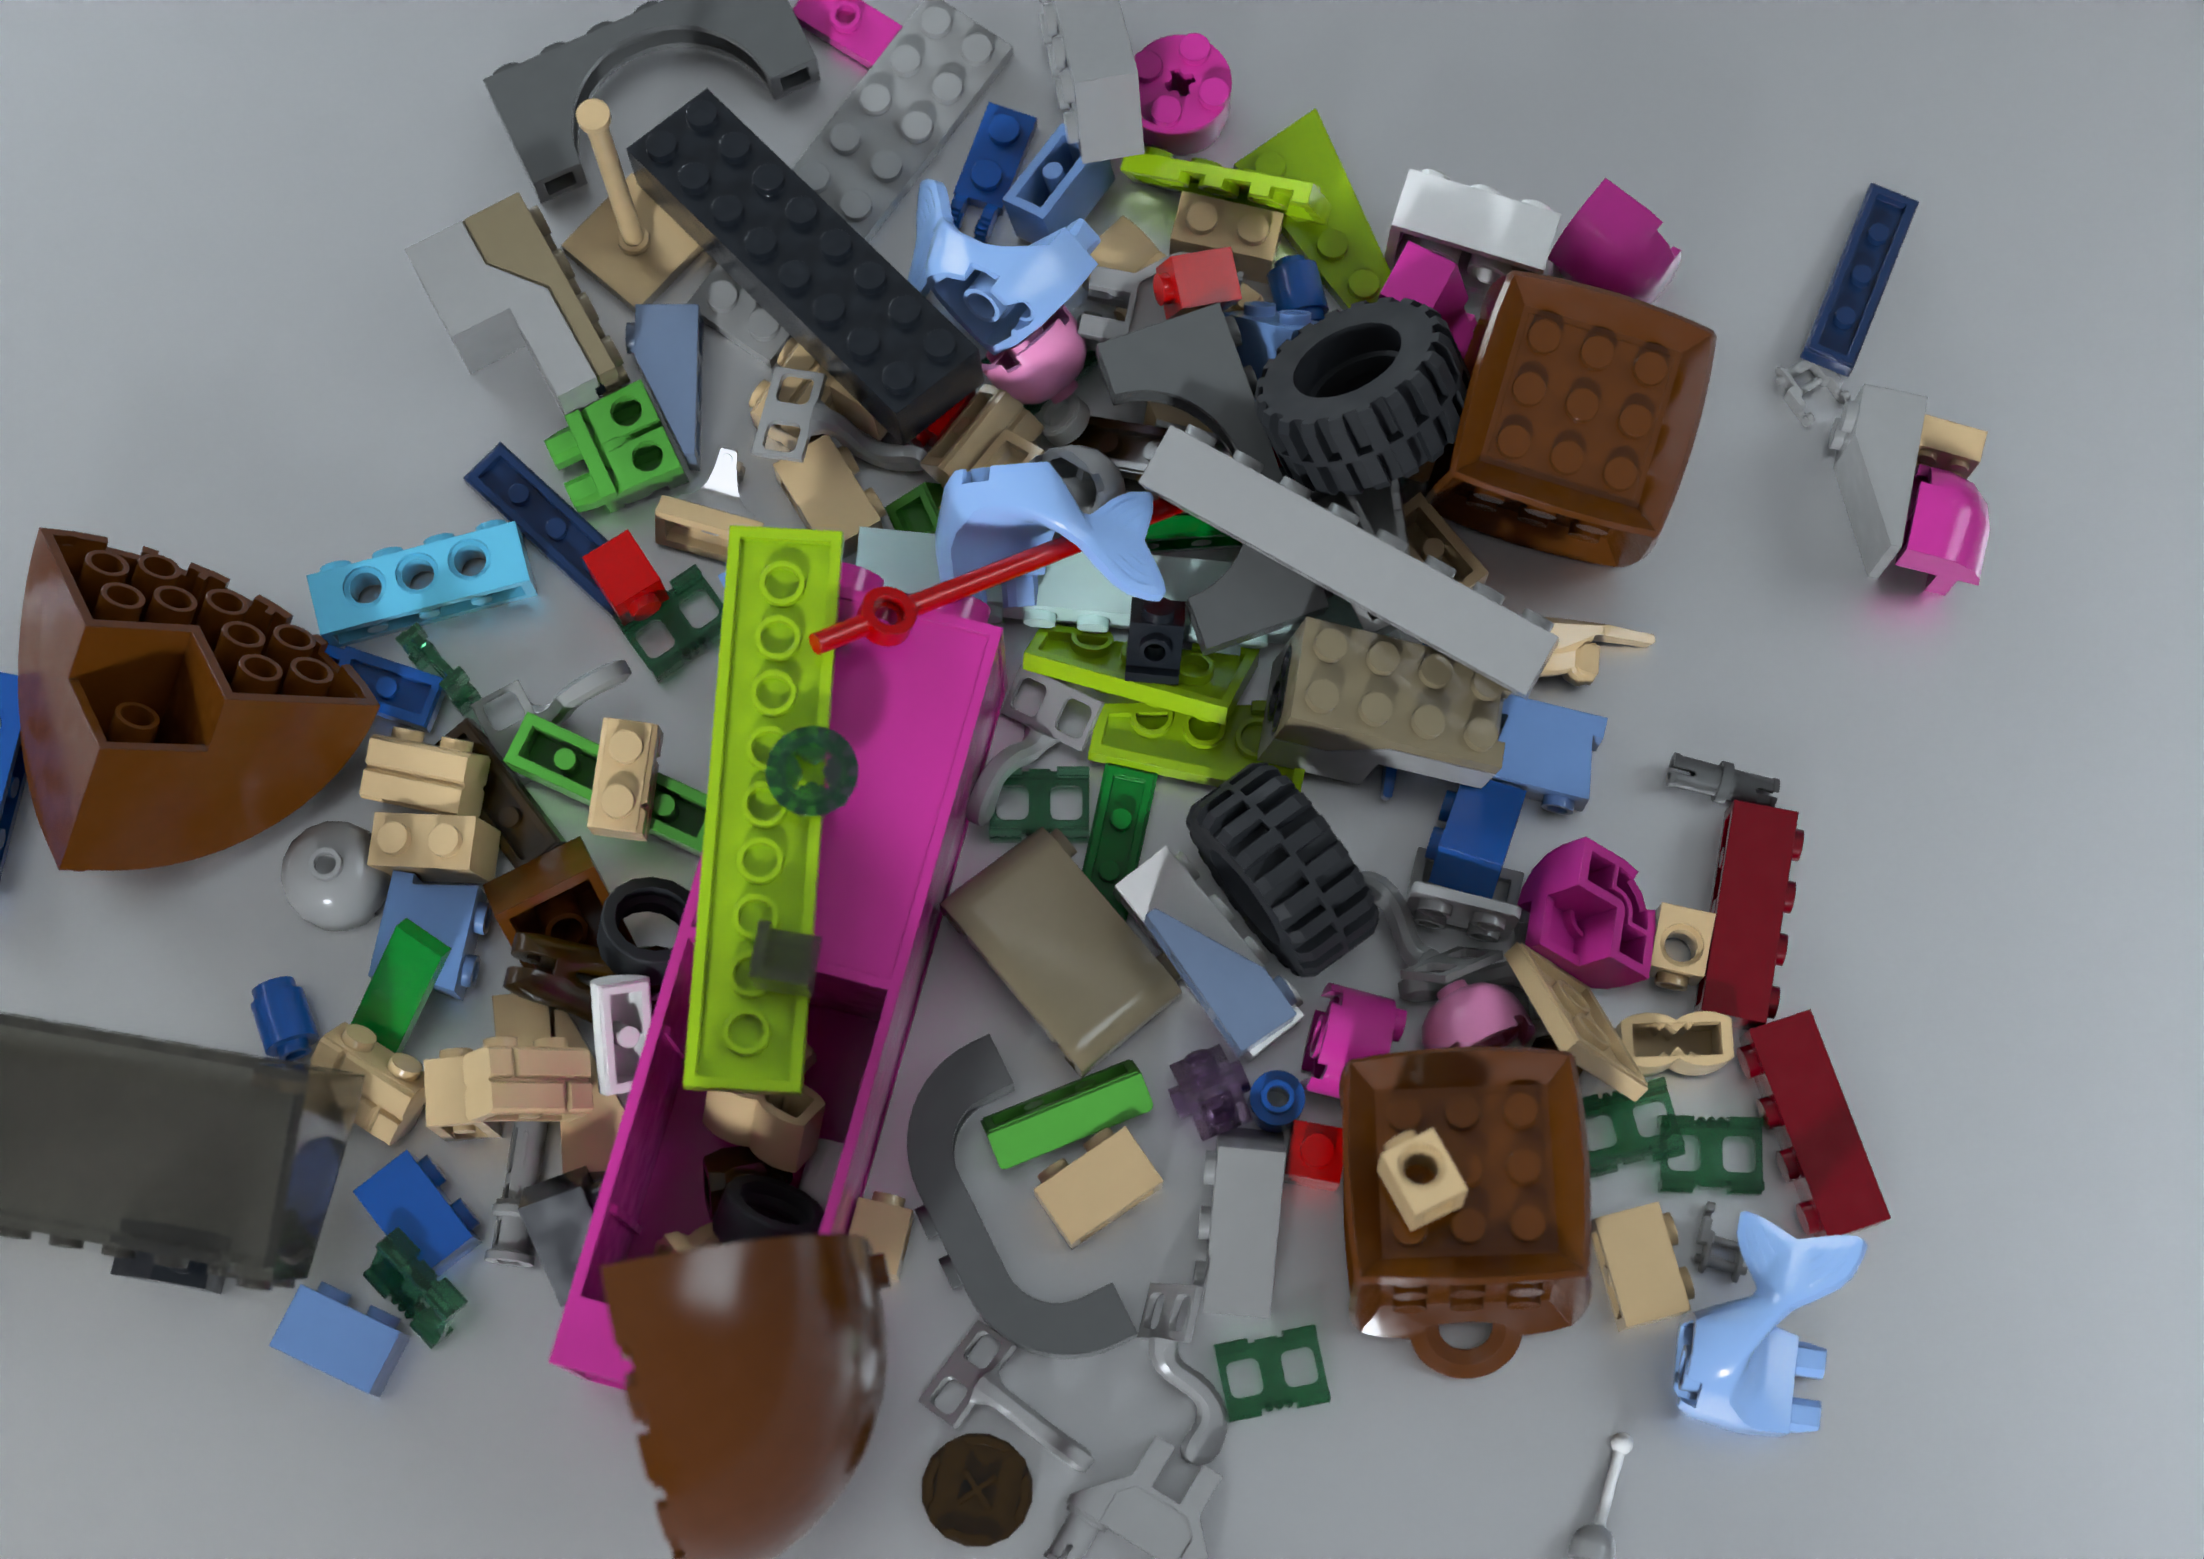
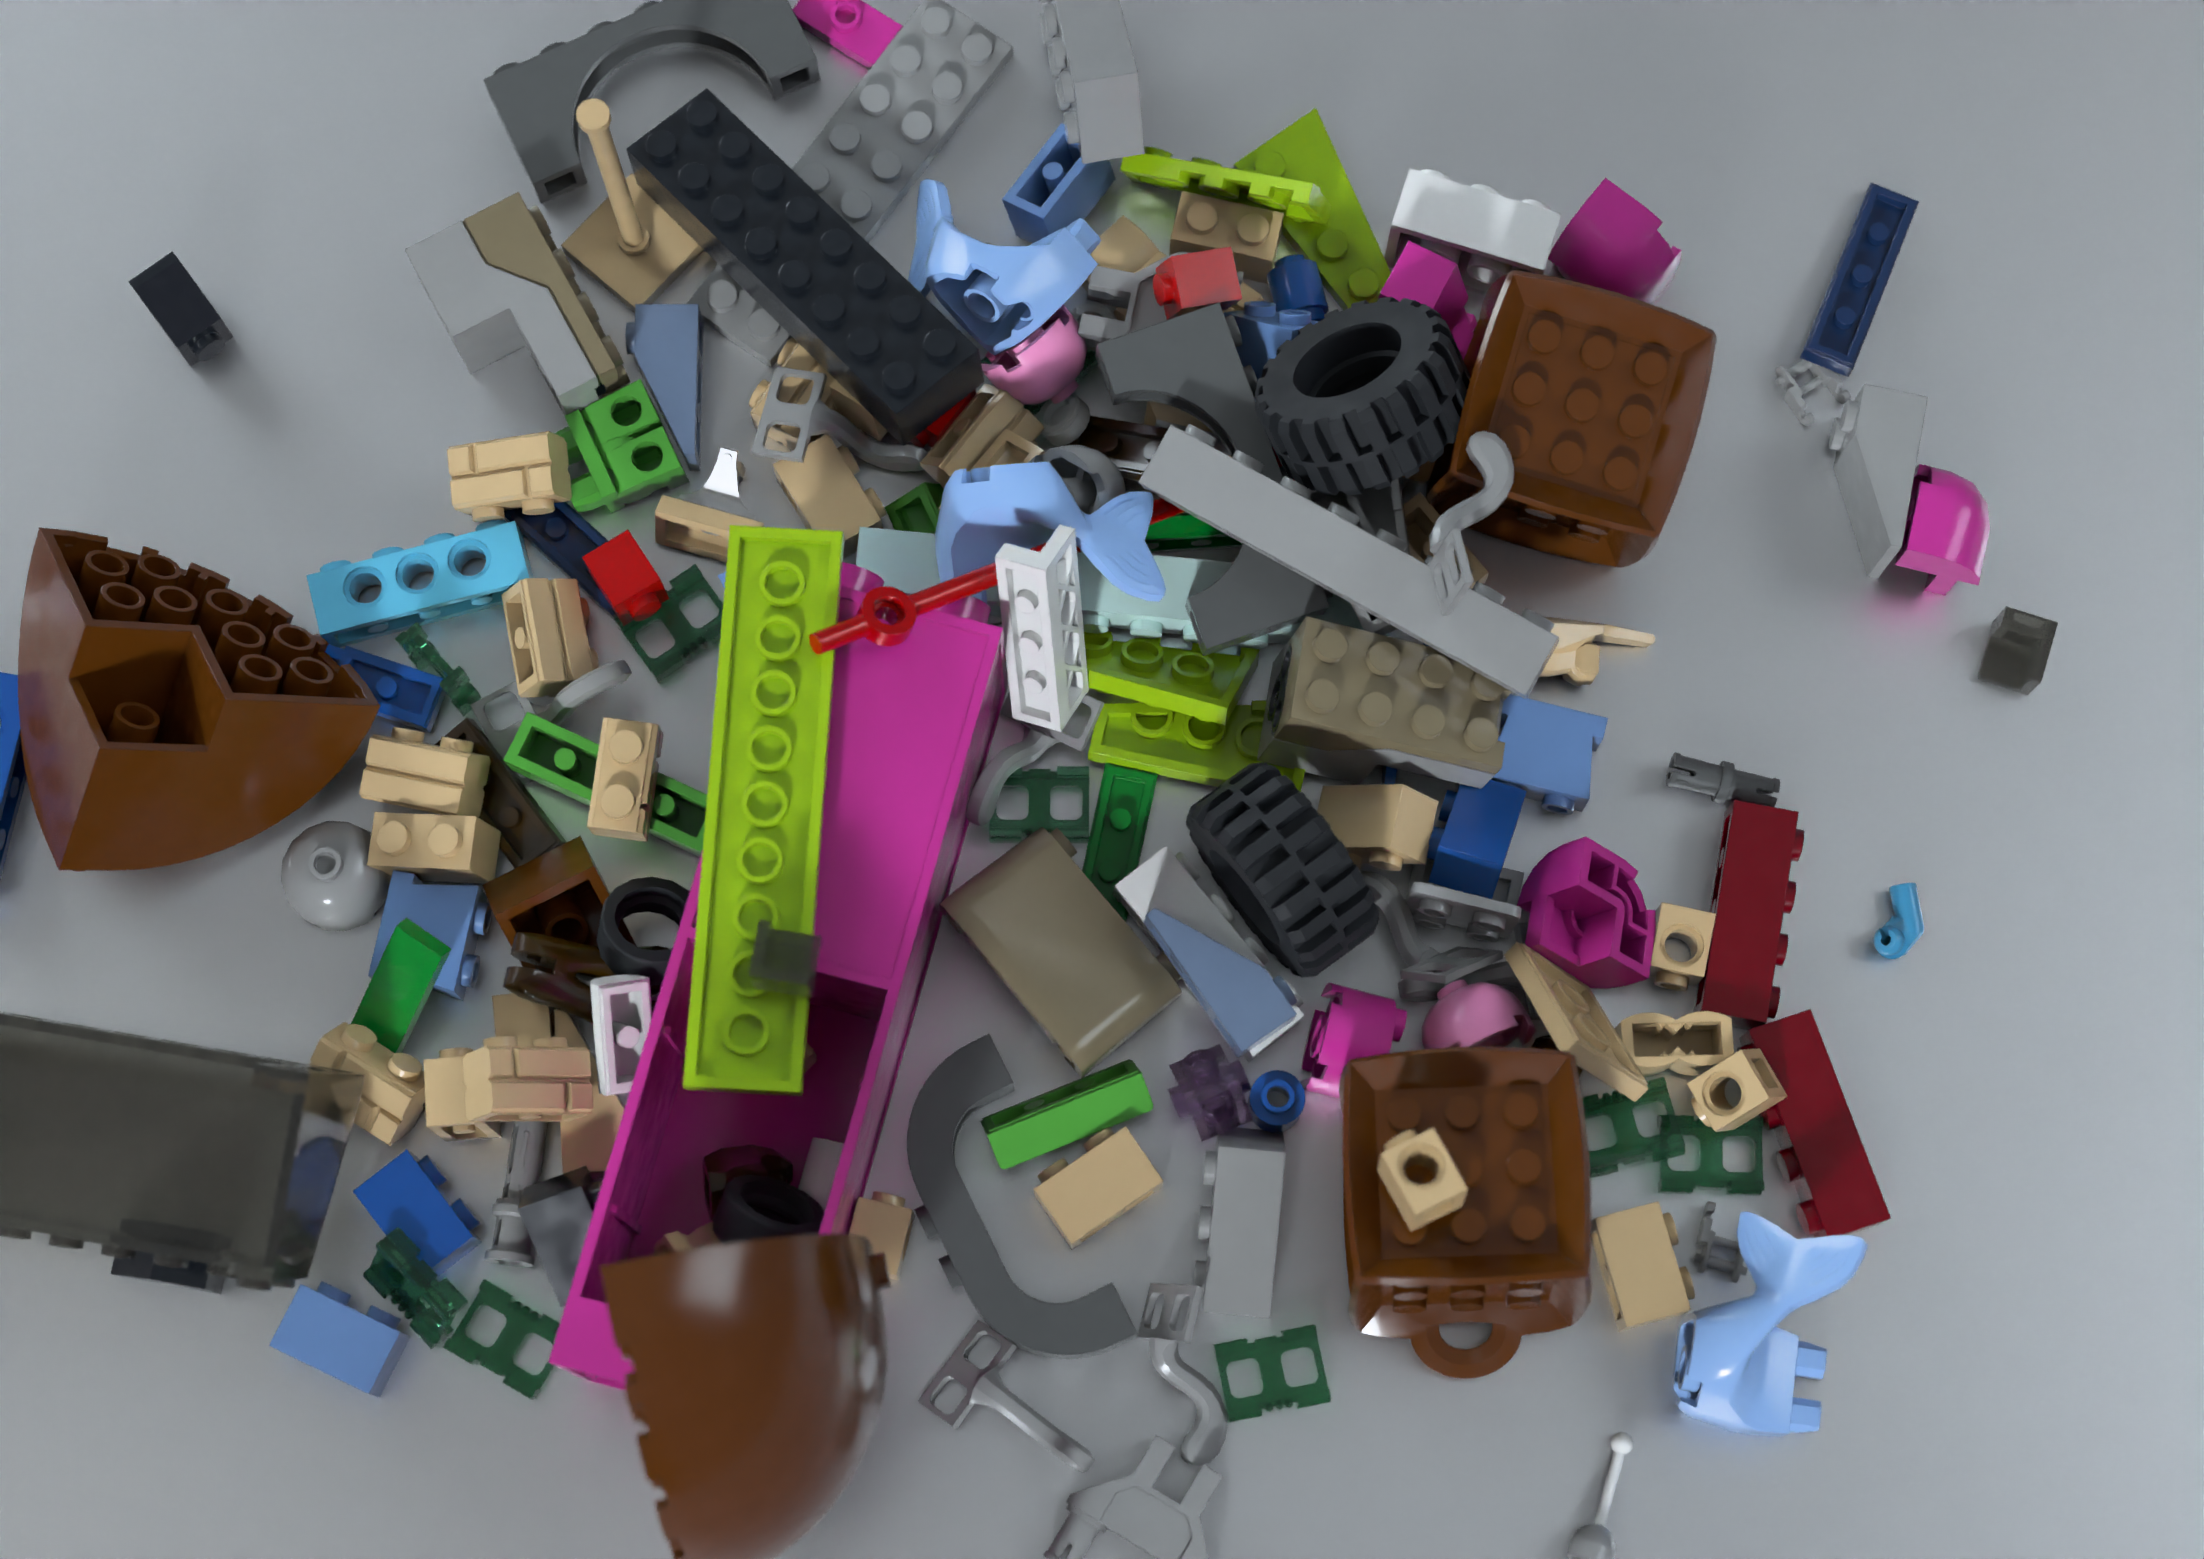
blue brick [250,976,319,1062] -> none
tan brick [702,1085,826,1173] -> none
clear green gear [766,726,858,818] -> none
dark brown tile [922,1433,1033,1547] -> none
blue hinge [951,102,1037,244] -> none
black brick [1124,597,1186,686] -> none
dark pink brick [1134,33,1232,156] -> none
red brick [1283,1119,1343,1192] -> none
tan piece [1916,414,1988,479] -> none
none -> black slope [128,251,233,367]
none -> clear green piece [443,1279,560,1400]
none -> tan brick [447,431,572,523]
none -> tan brick [501,578,599,698]
none -> white fence [995,525,1089,732]
none -> tan brick [1317,784,1438,871]
none -> light grey piece [1429,431,1514,616]
none -> tan brick [1687,1049,1788,1132]
none -> dark azure arm [1873,883,1925,959]
none -> clear smoke panel [1978,606,2058,695]

